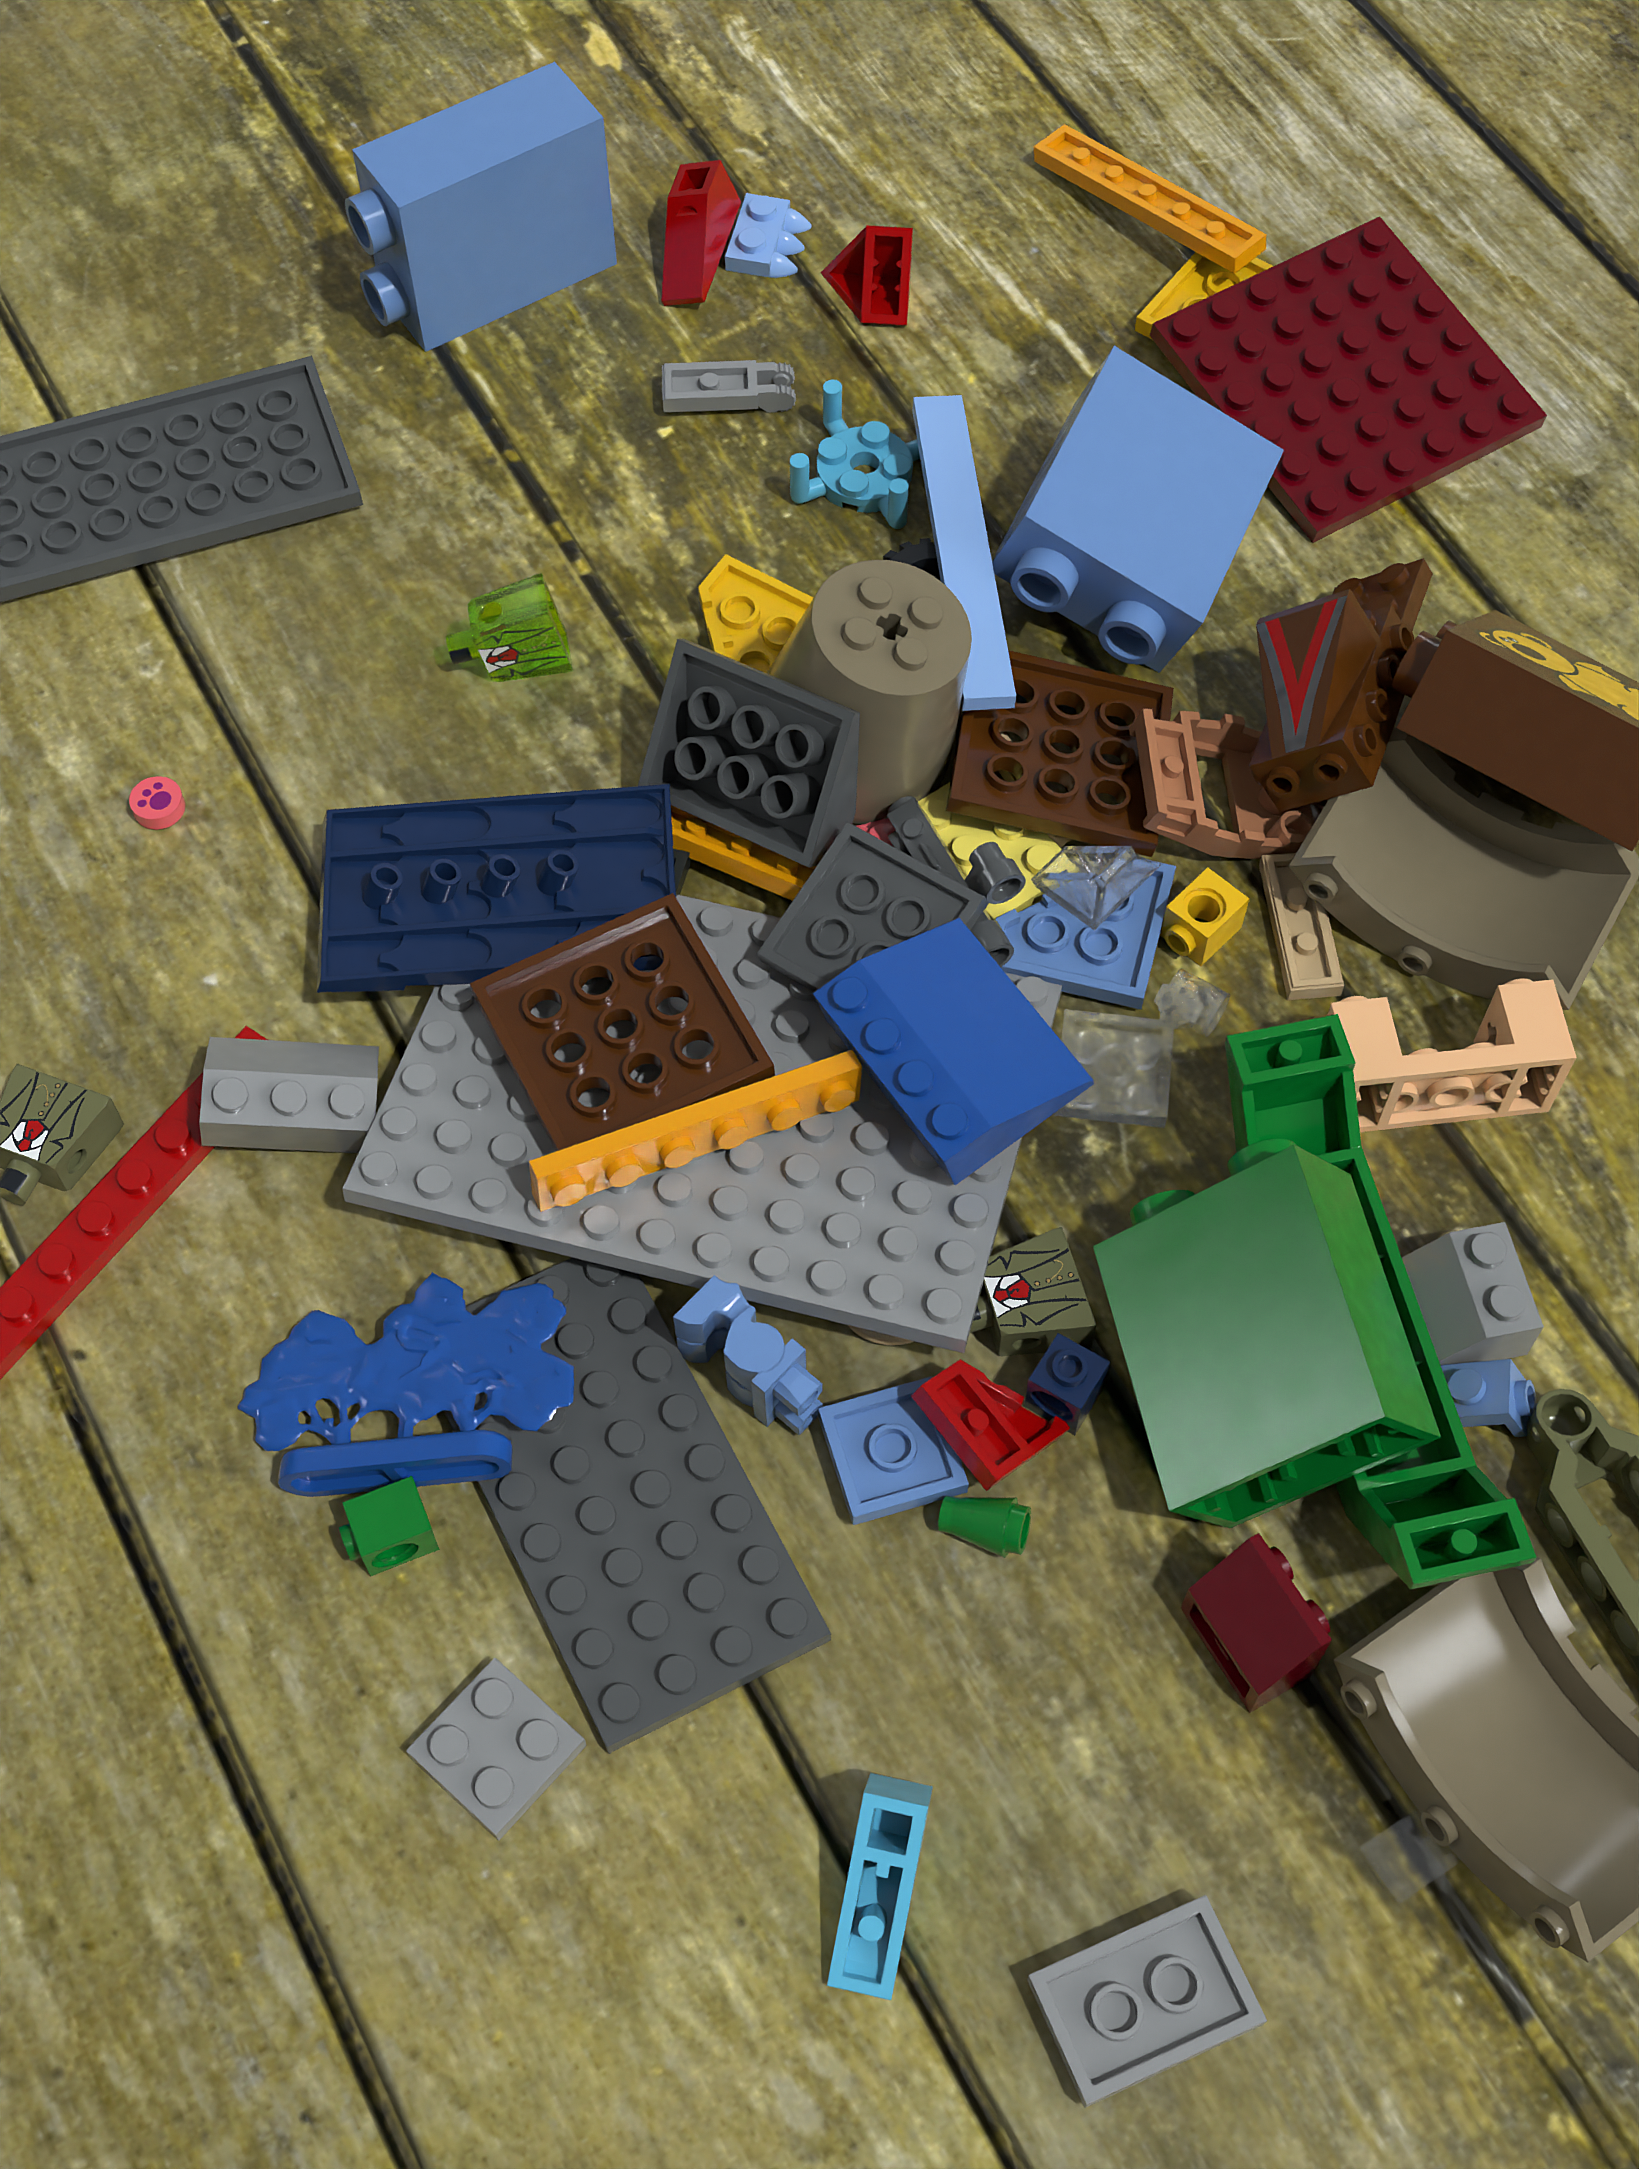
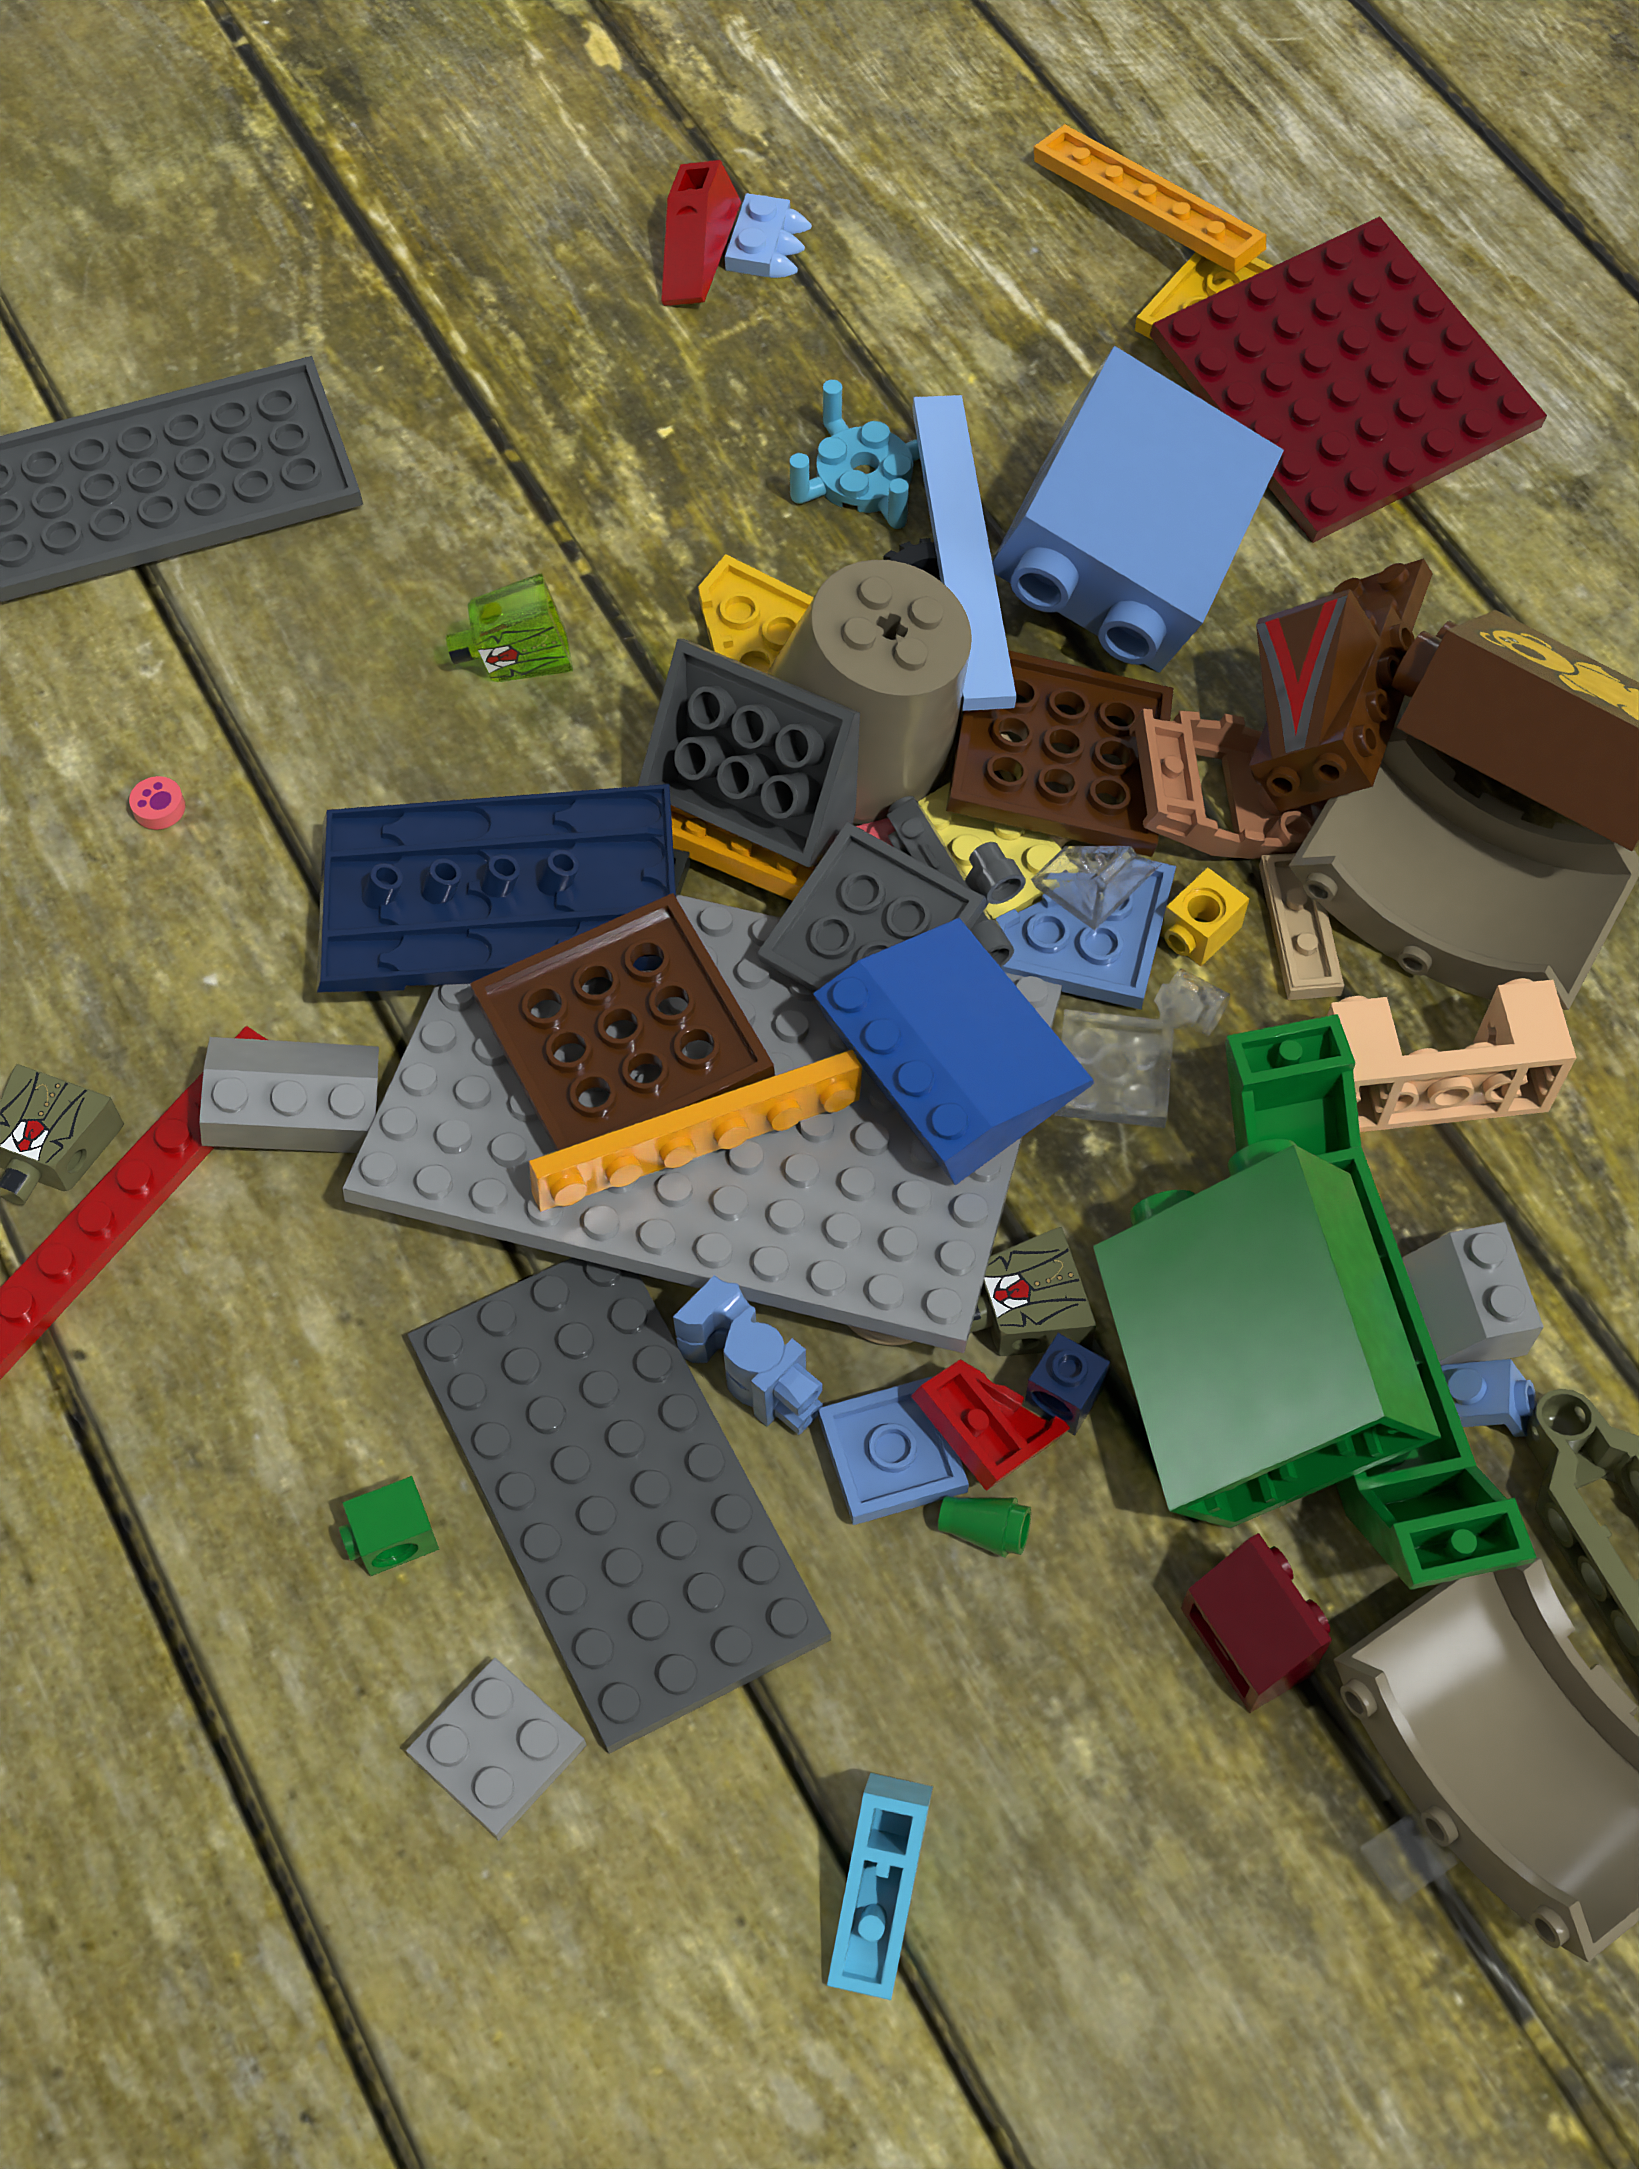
blue plant [238,1272,574,1497] -> none
medium blue brick [345,62,617,352] -> none
light grey hinge [662,360,796,413] -> none
red slope [821,225,913,325] -> none
light grey plate [1027,1895,1267,2108] -> none

